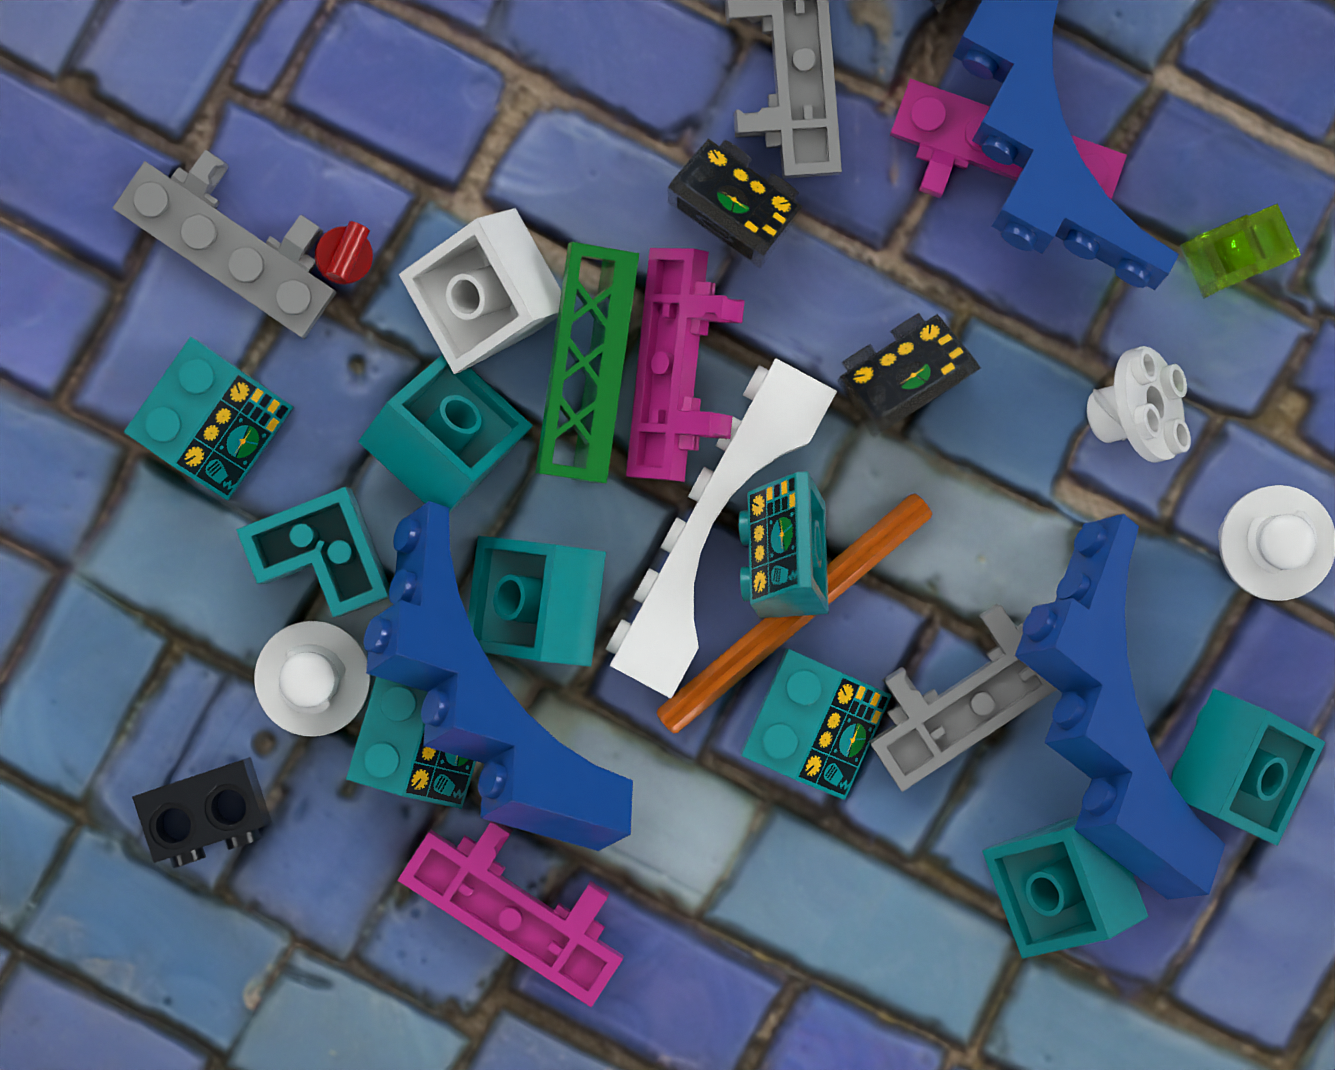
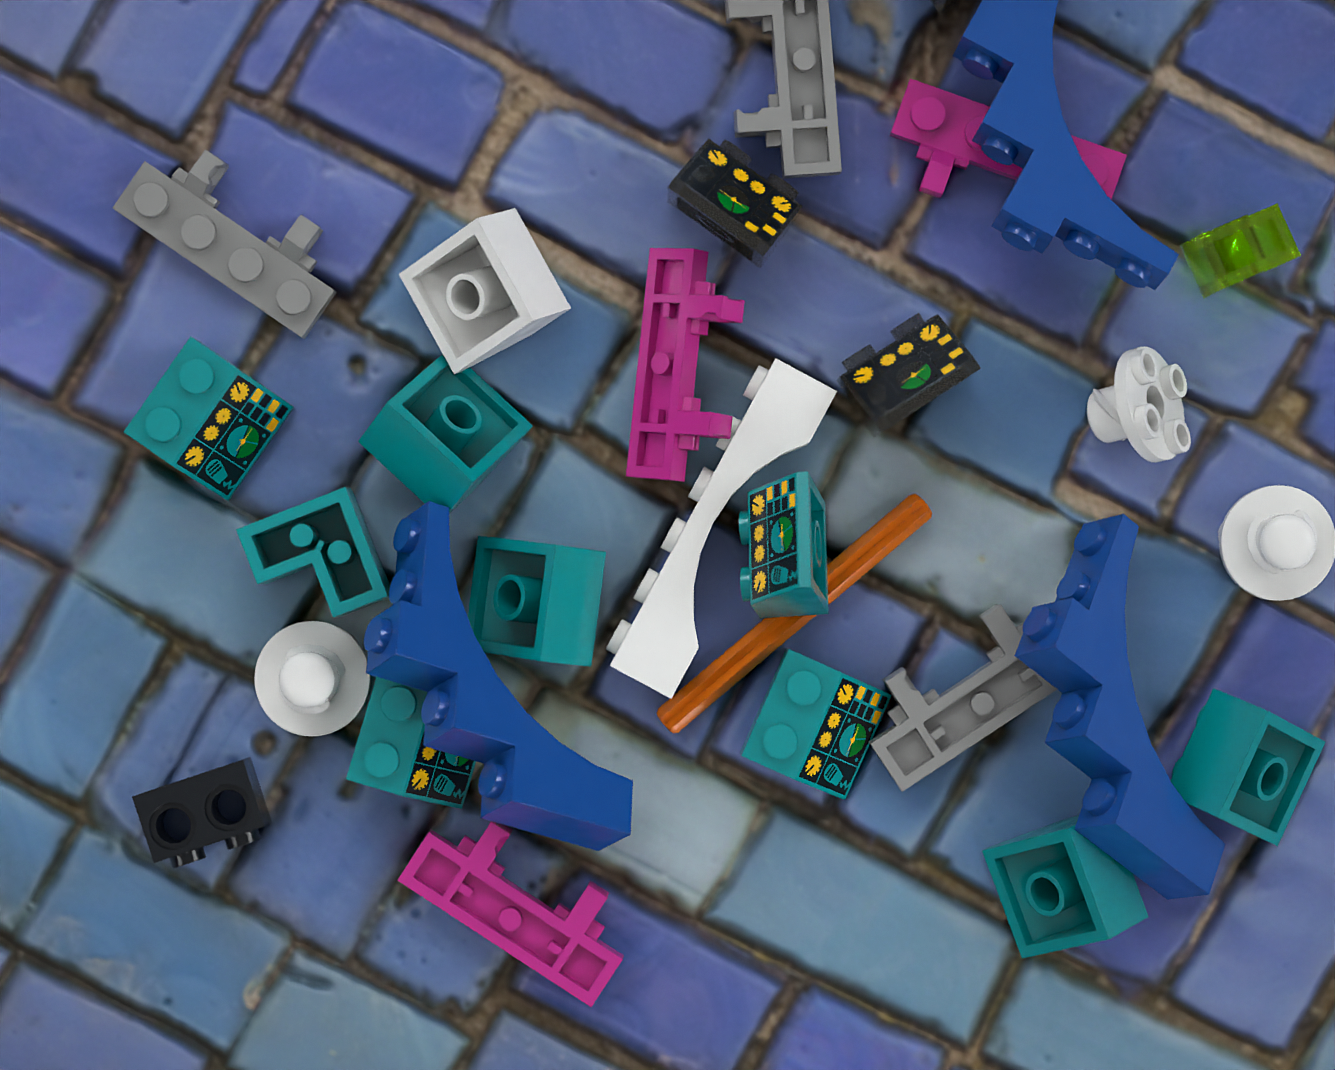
red plate [315,221,373,285] -> none
green fence [535,242,640,483] -> none

